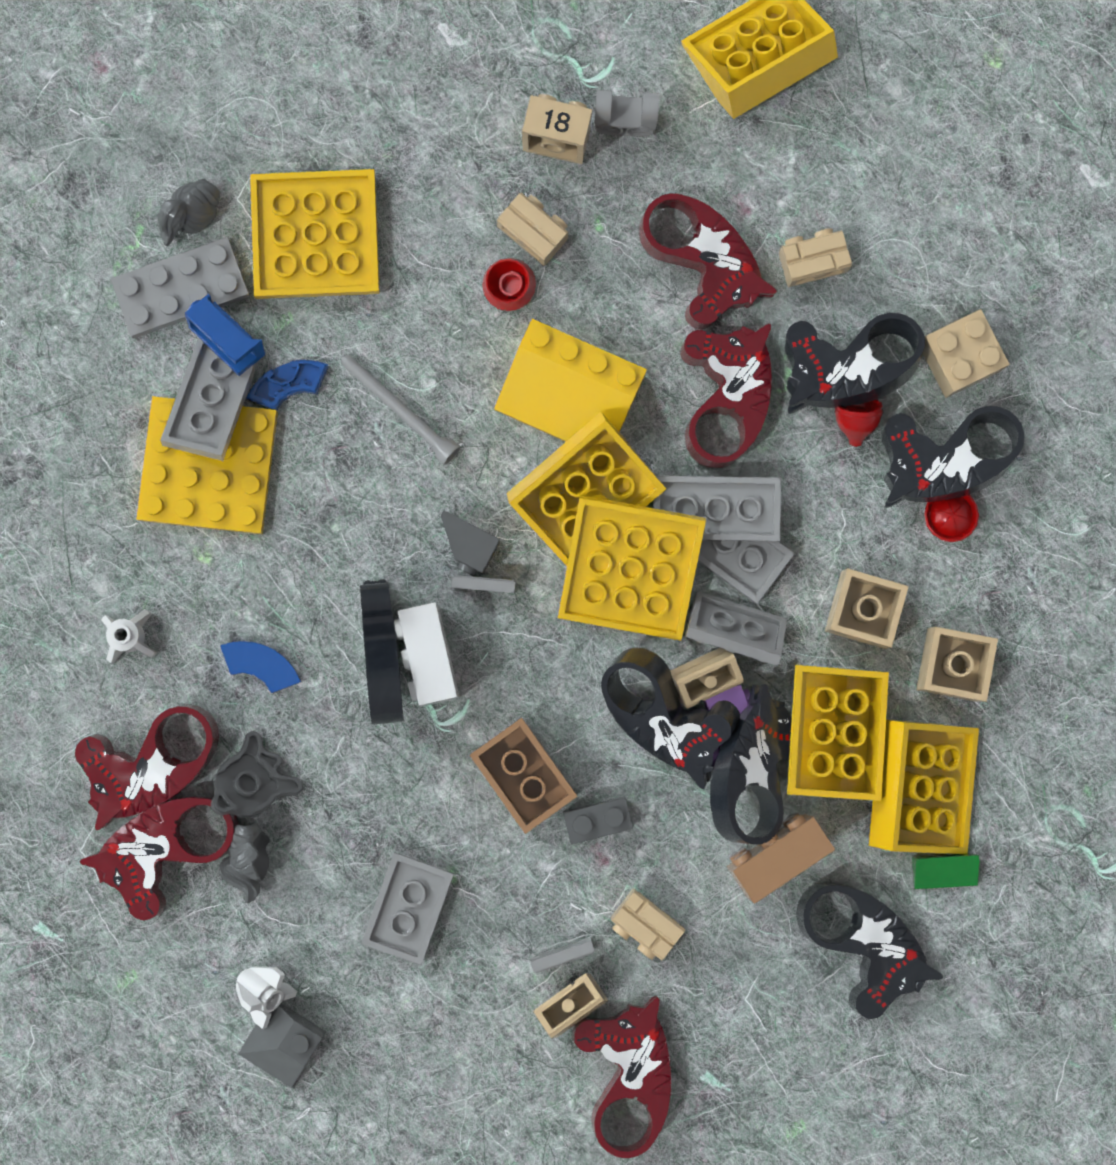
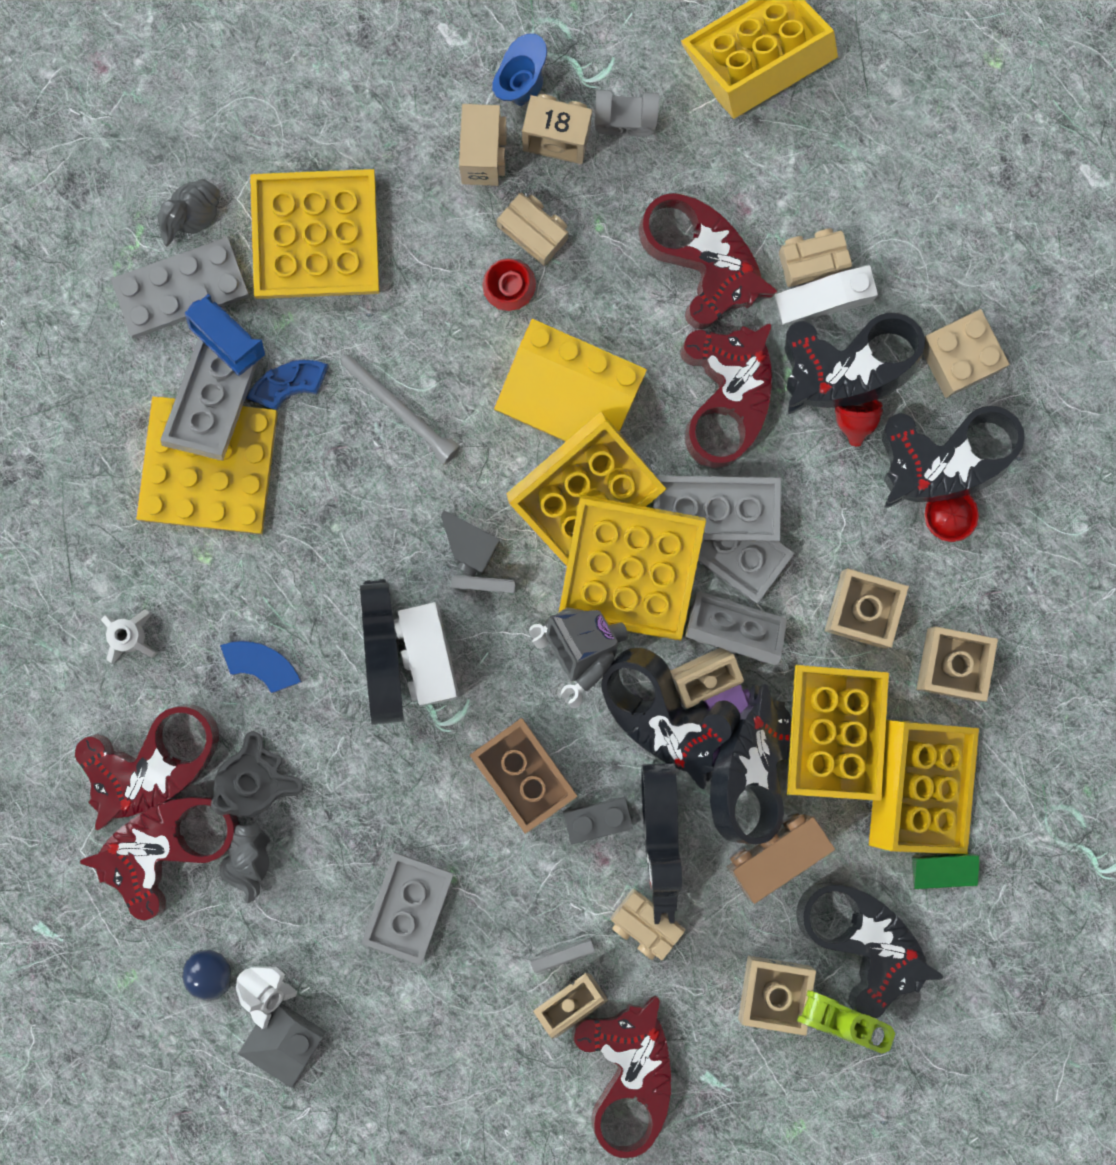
none -> dark blue hair [182,949,231,1001]
none -> tan brick [459,104,507,186]
none -> blue piece [492,34,547,106]
none -> dark grey torso [529,607,628,708]
none -> black animal [641,763,682,924]
none -> tan brick [738,956,816,1036]
none -> white slope [774,265,878,325]
none -> lime piece [797,990,895,1054]

